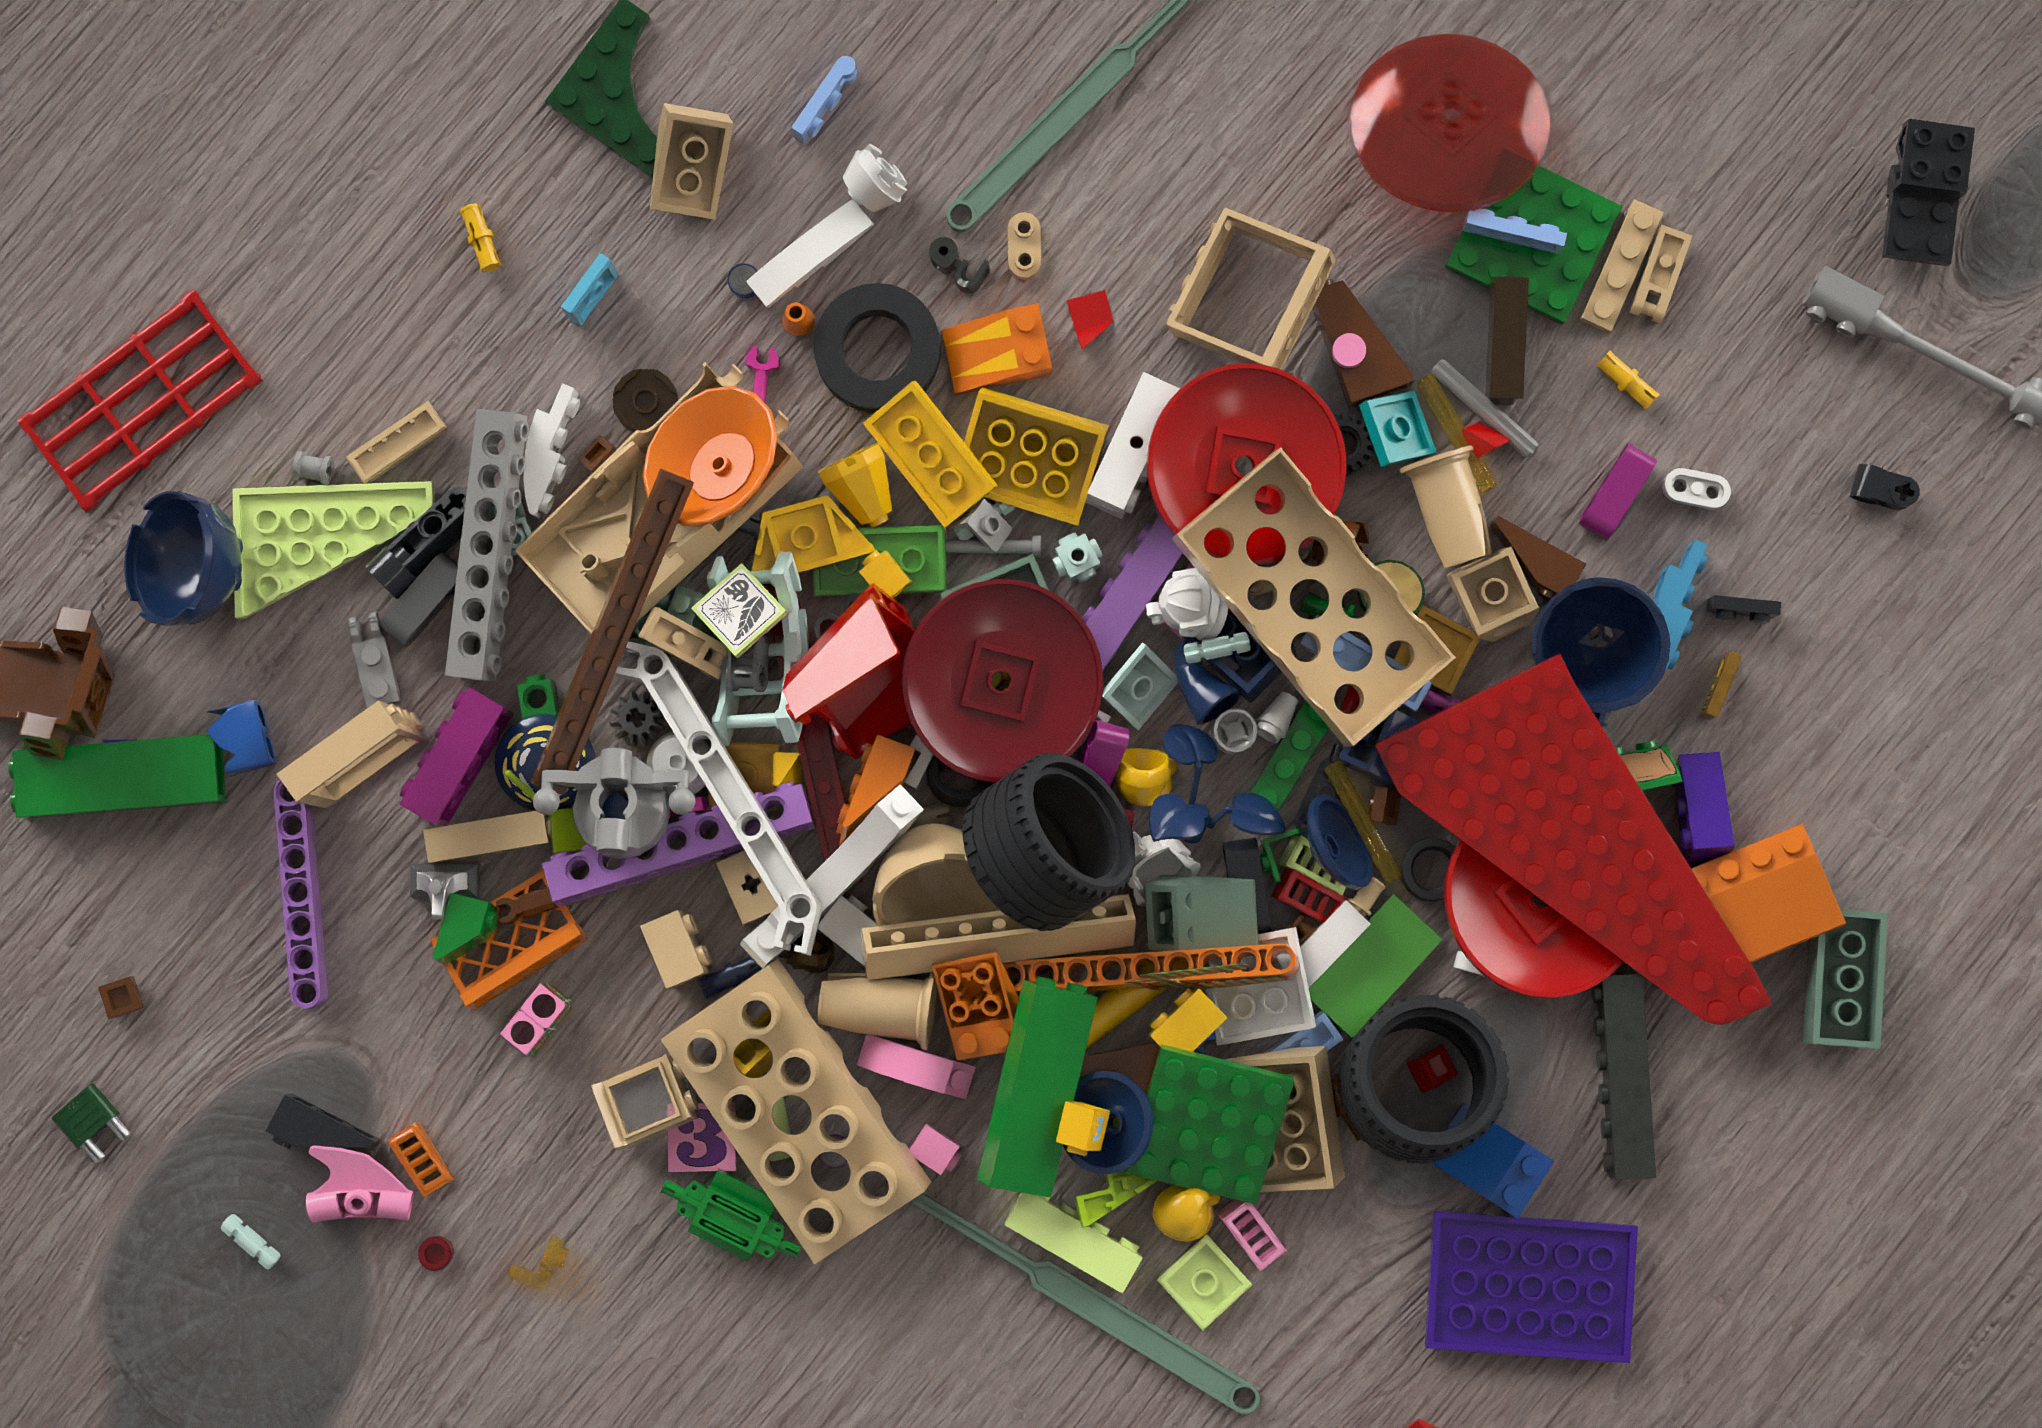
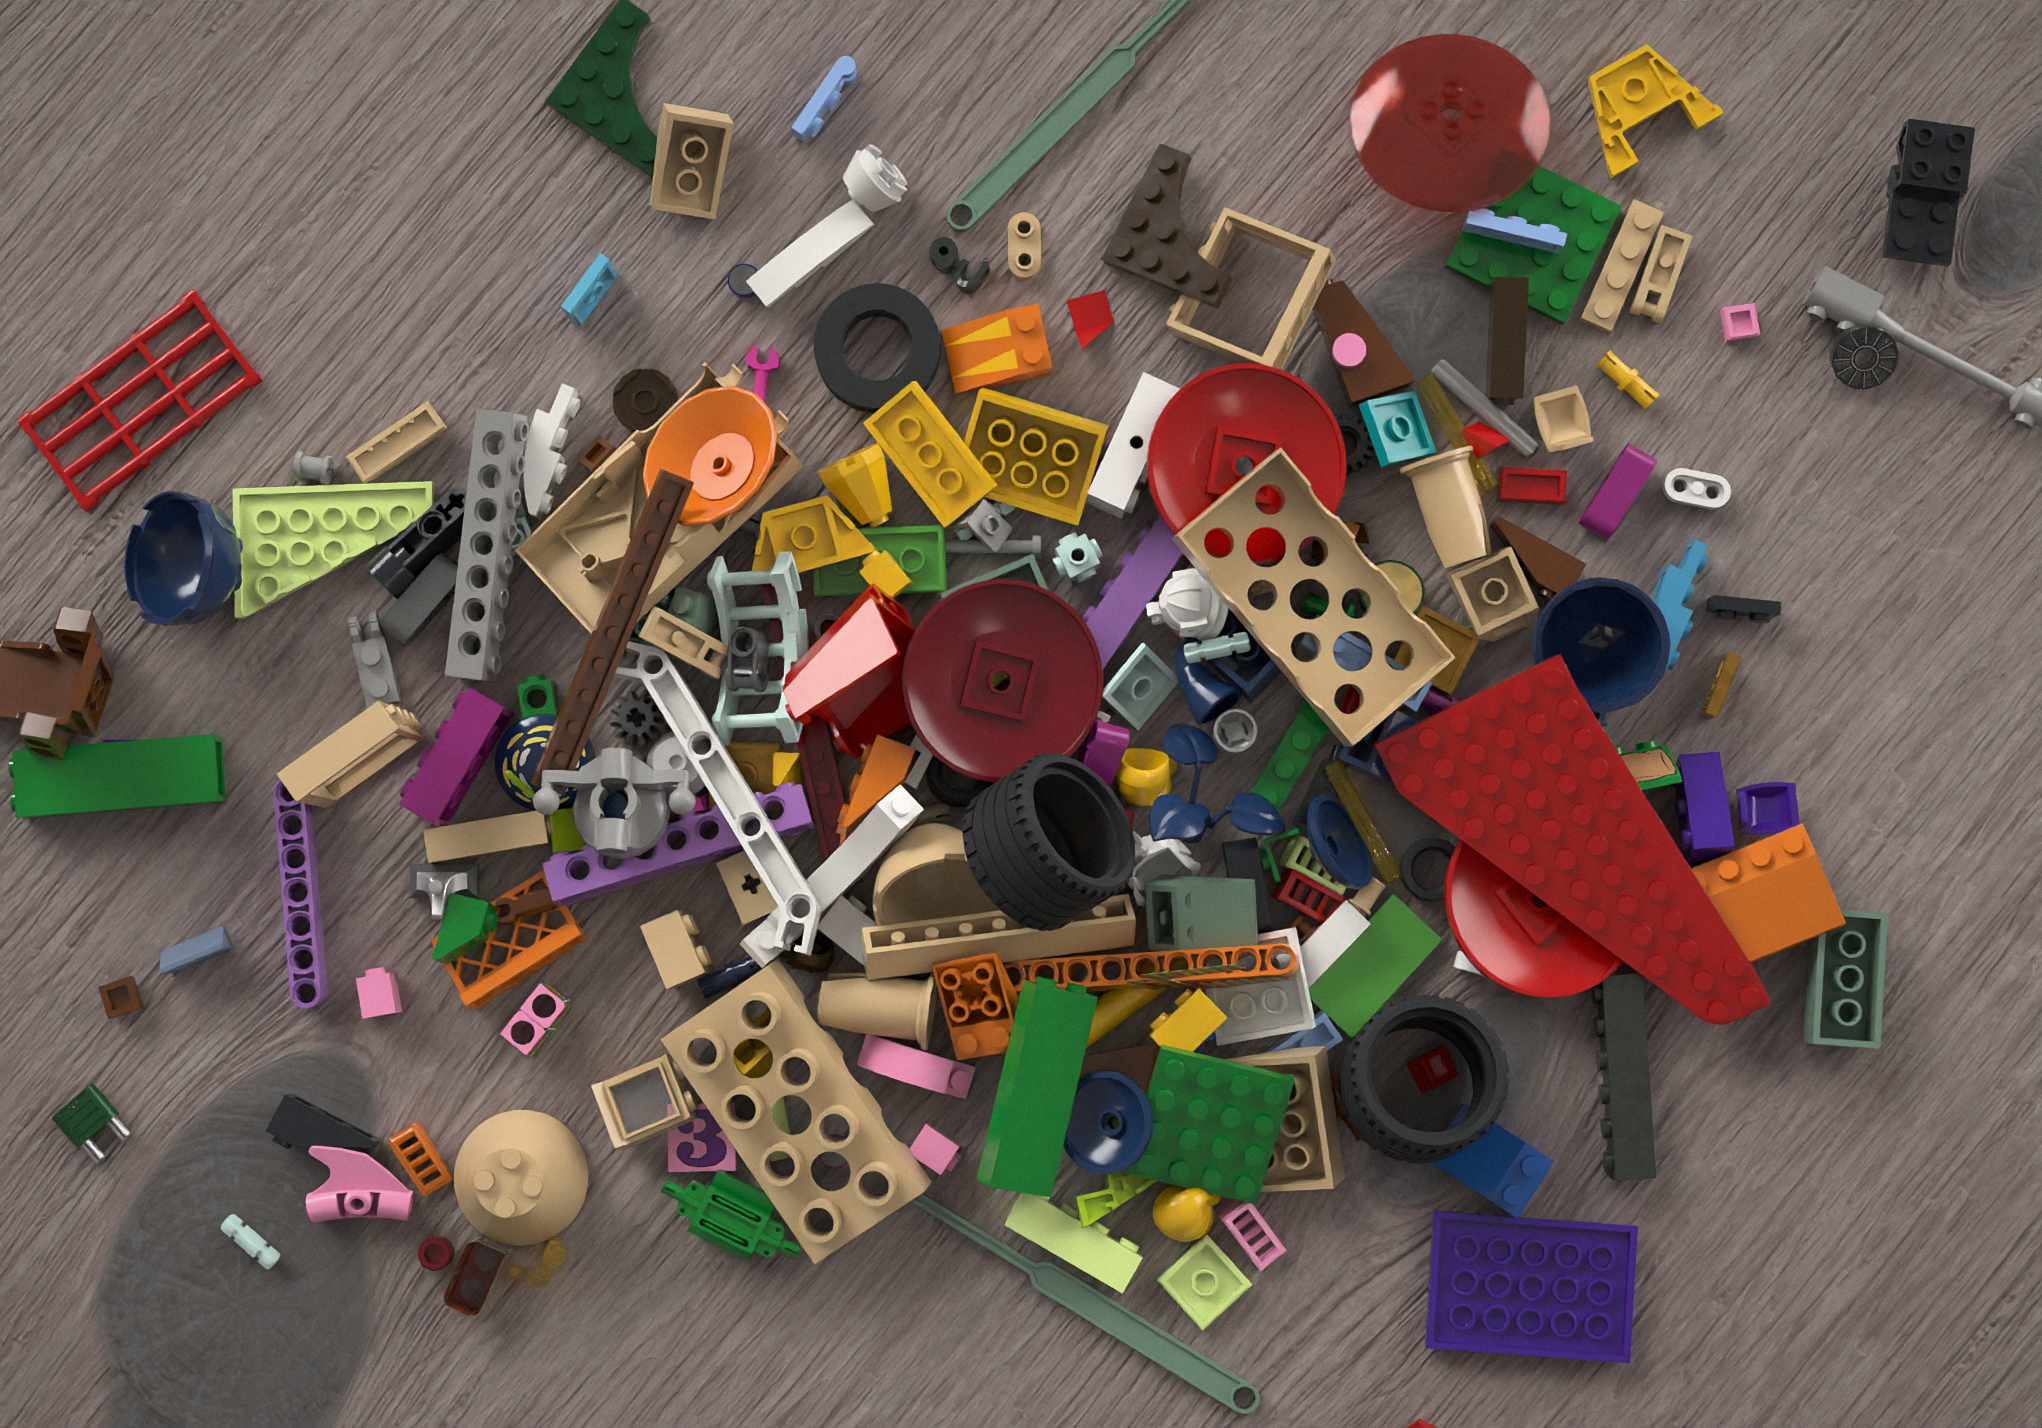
blue piece [207,700,277,779] -> none
yellow pin [460,203,501,272] -> none
tile [691,563,788,659] -> none
orange cone [782,302,815,336] -> none
yellow brick [1056,1101,1110,1156] -> none
white cone [1256,692,1298,743] -> none
reddish brown plate [1369,787,1401,825] -> none
black piece [1849,464,1920,510] -> none
none -> sand blue slope [160,927,233,975]
none -> bright pink brick [356,967,402,1019]
none -> clear red piece [444,1238,508,1316]
none -> tan cone [454,1110,589,1246]
none -> dark brown plate [1101,143,1233,309]
none -> red tile [1497,467,1567,505]
none -> tan piece [1533,385,1594,453]
none -> yellow wing [1588,44,1724,179]
none -> bright pink tile [1720,303,1760,342]
none -> dark purple piece [1736,782,1800,835]
none -> tile [1829,324,1899,389]

